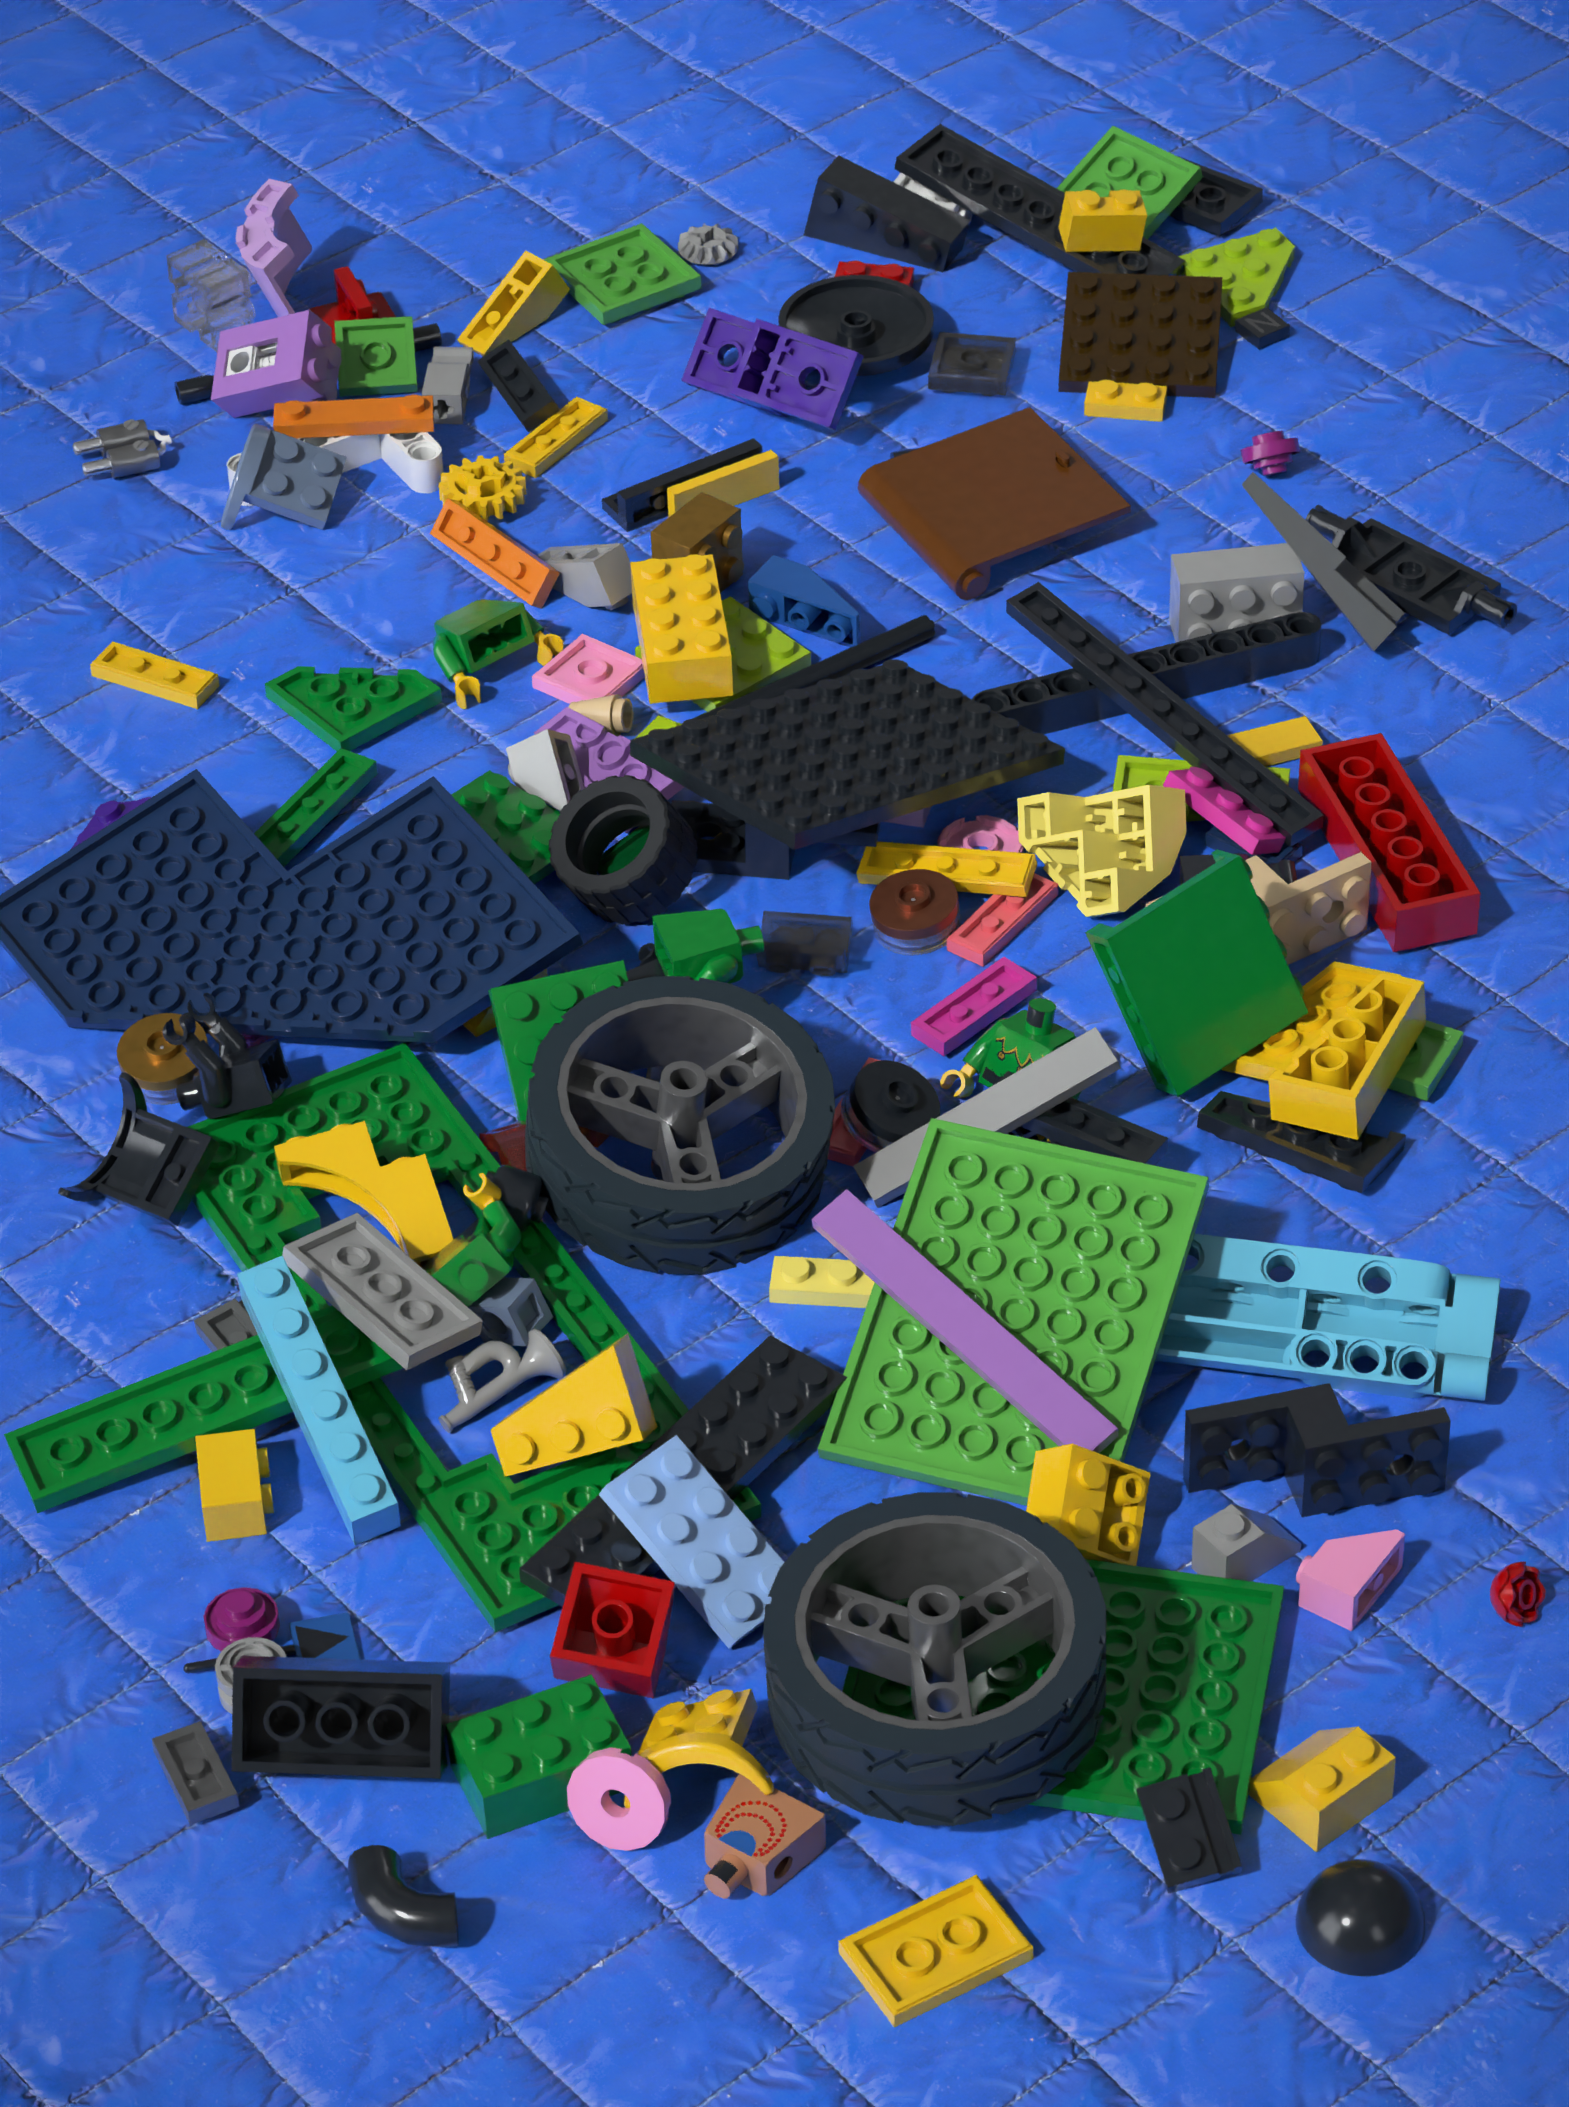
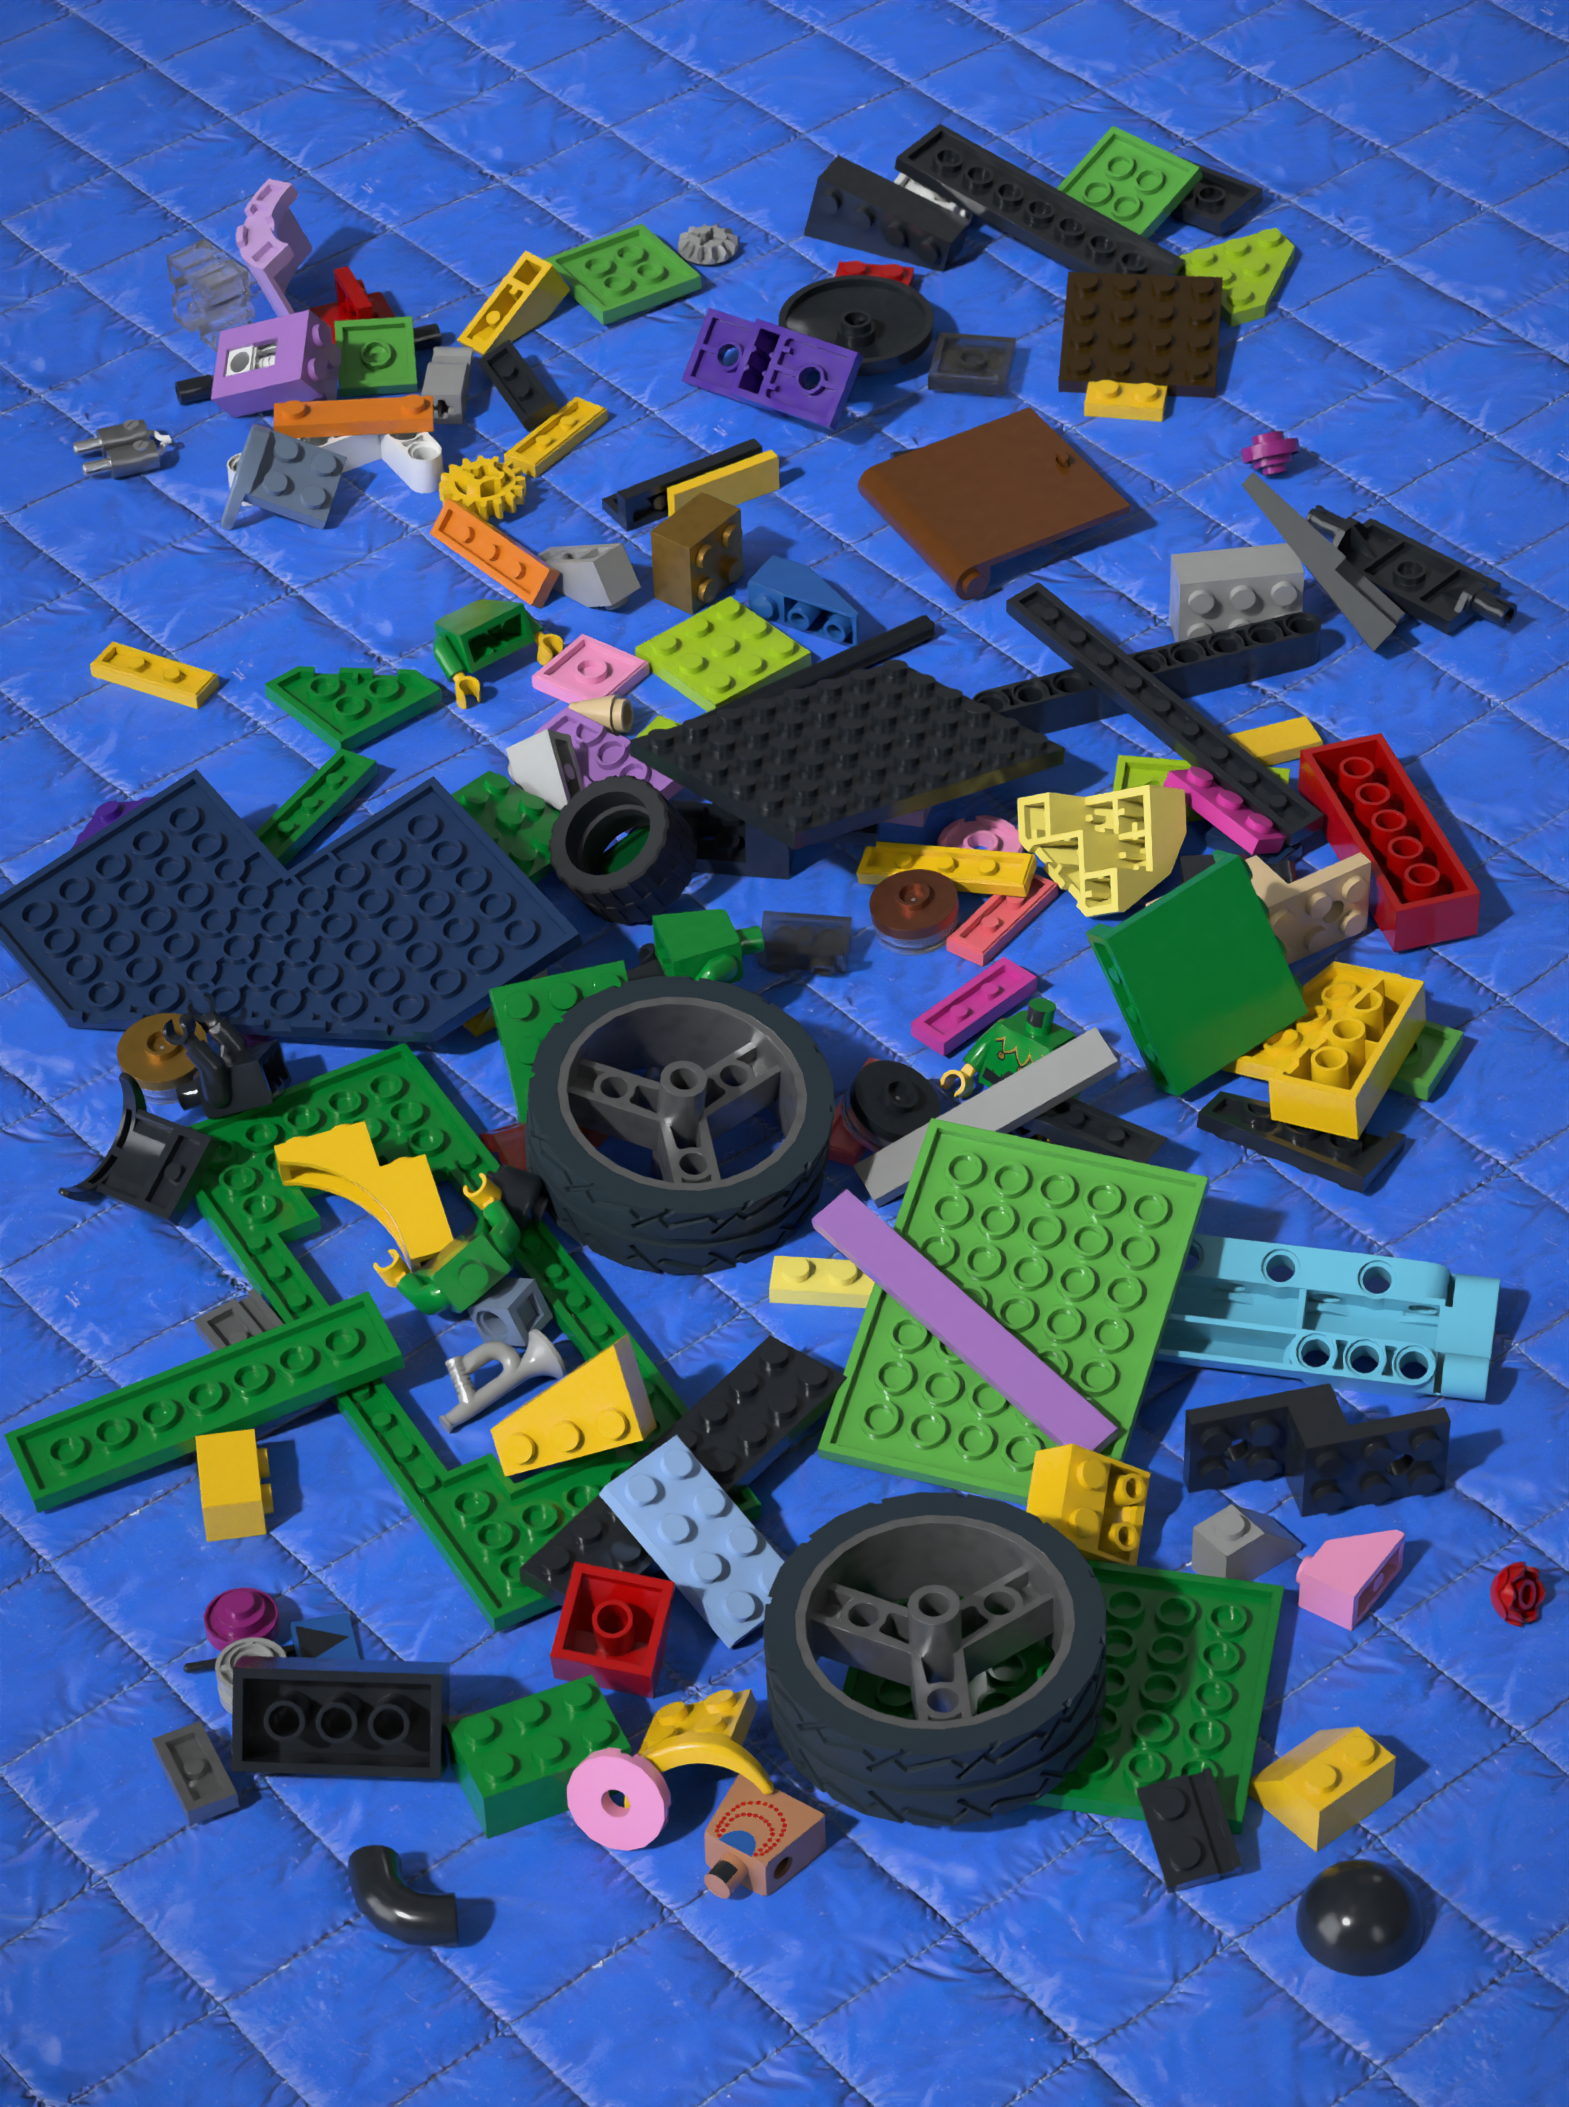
medium azure brick [237,1255,401,1545] -> none
light grey plate [282,1213,483,1370] -> none
yellow brick [630,554,733,704] -> none
yellow tile [838,1874,1034,2028] -> none
yellow brick [1058,190,1147,252] -> none
black tile [1235,307,1290,349] -> none

